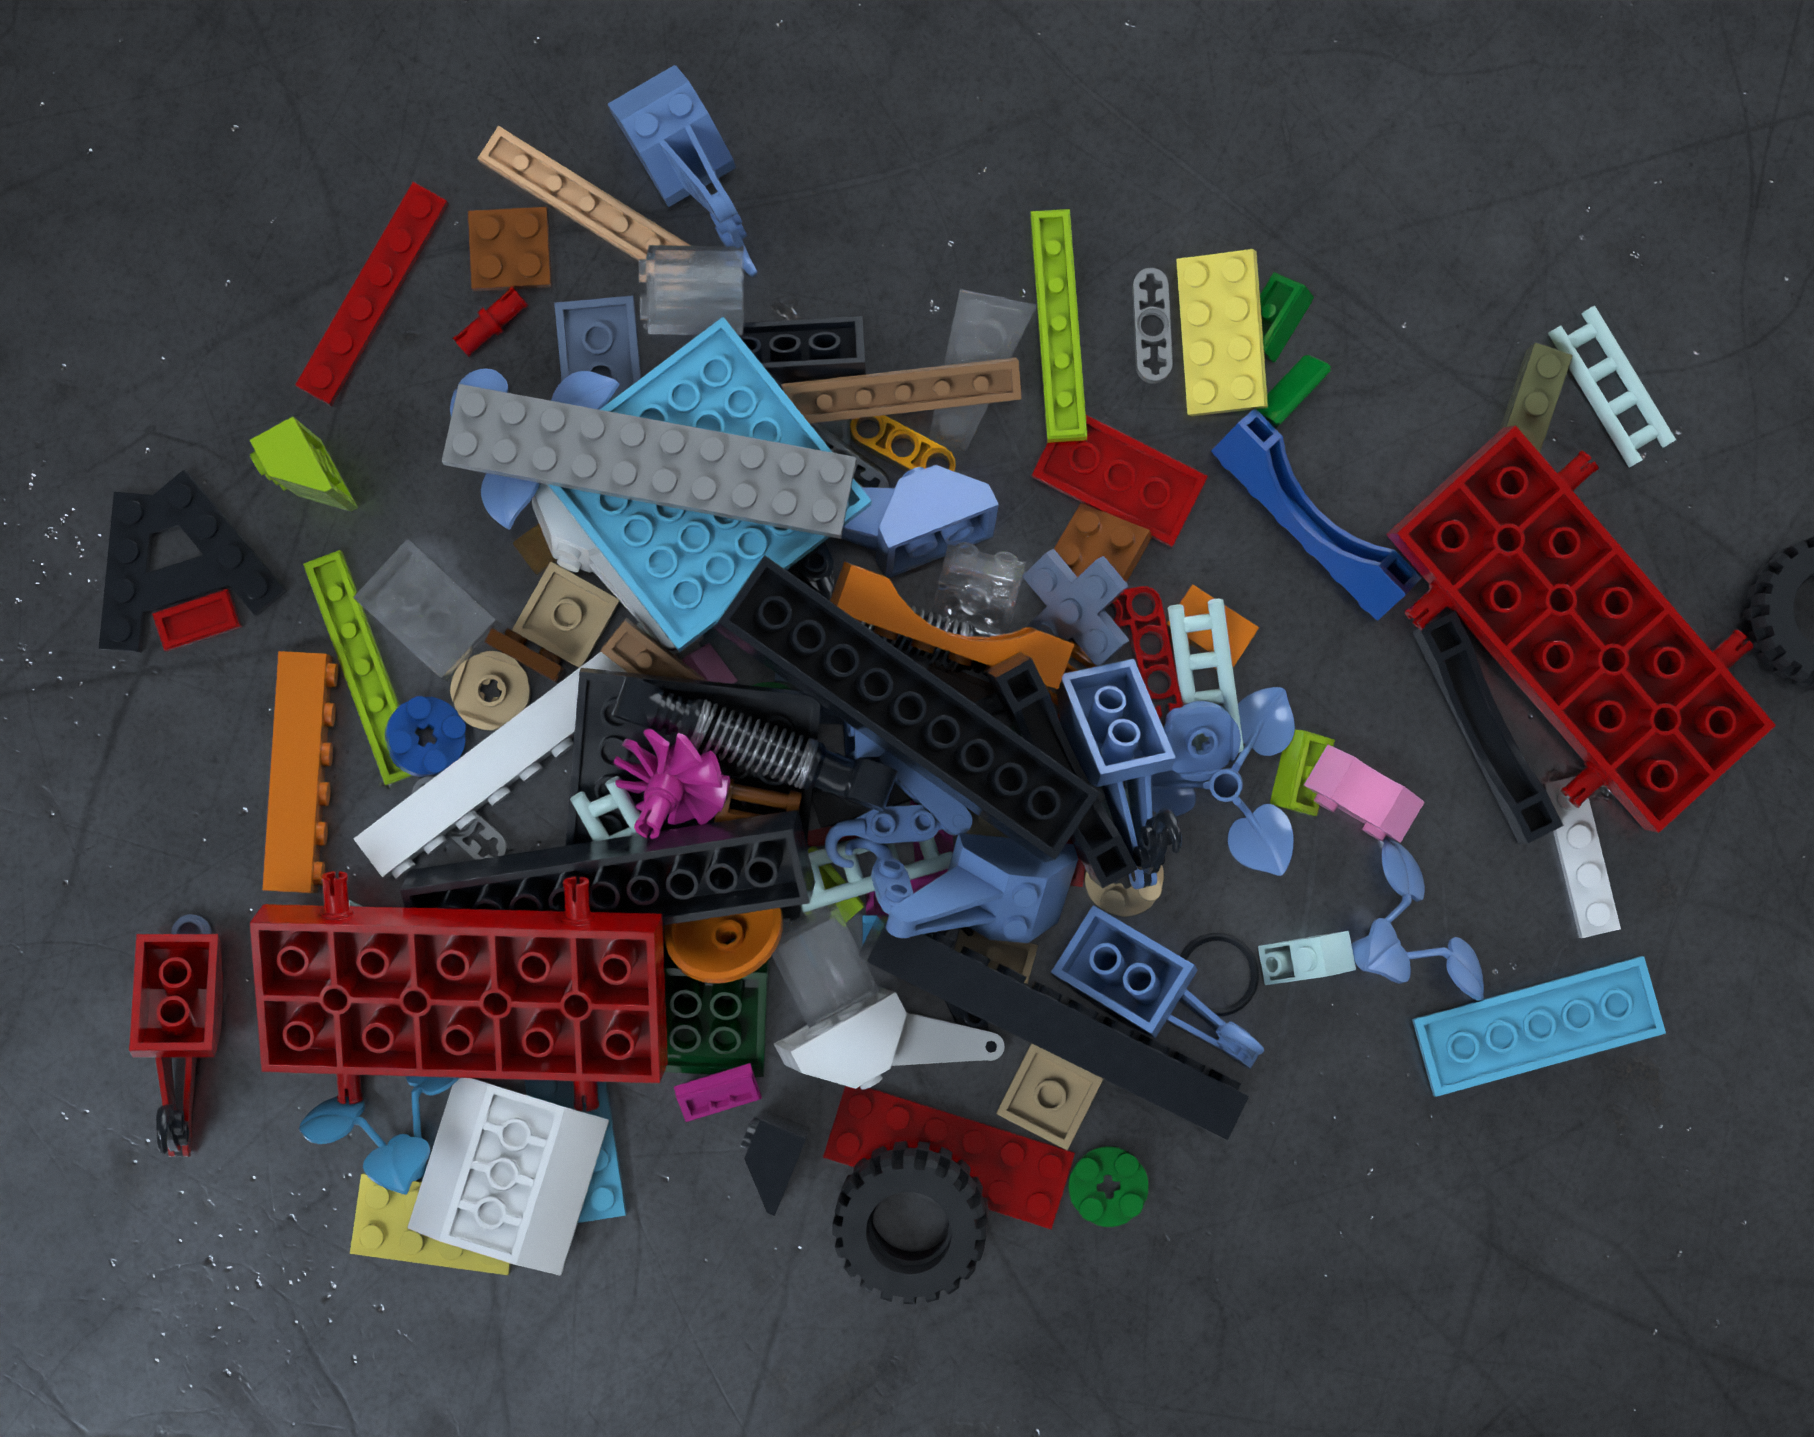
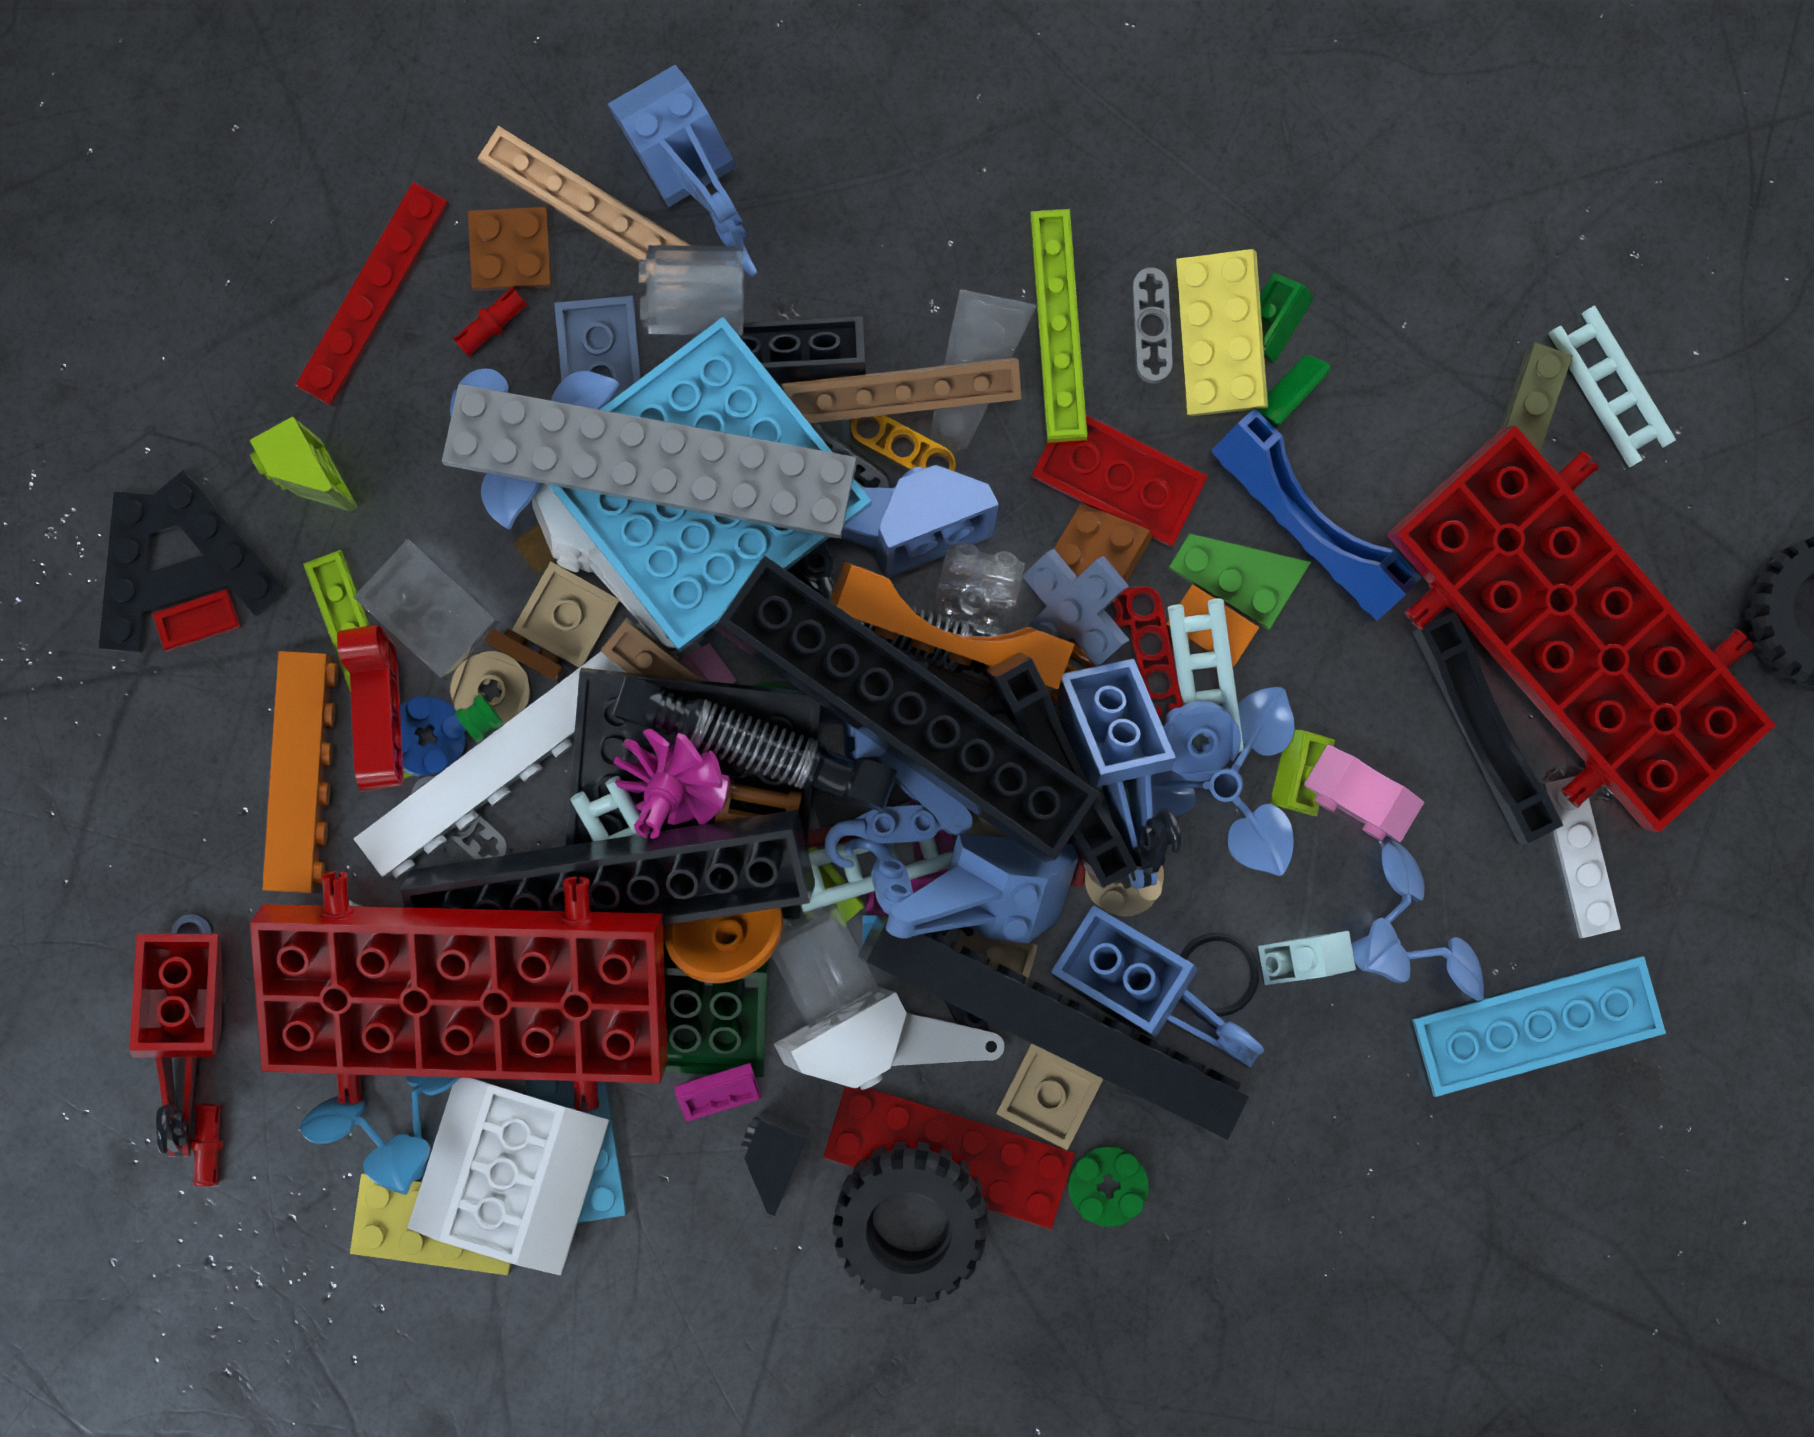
none -> red pin [190,1103,223,1187]
none -> red beam [337,624,404,792]
none -> green wheel [454,693,504,744]
none -> bright green wing [1168,533,1311,630]

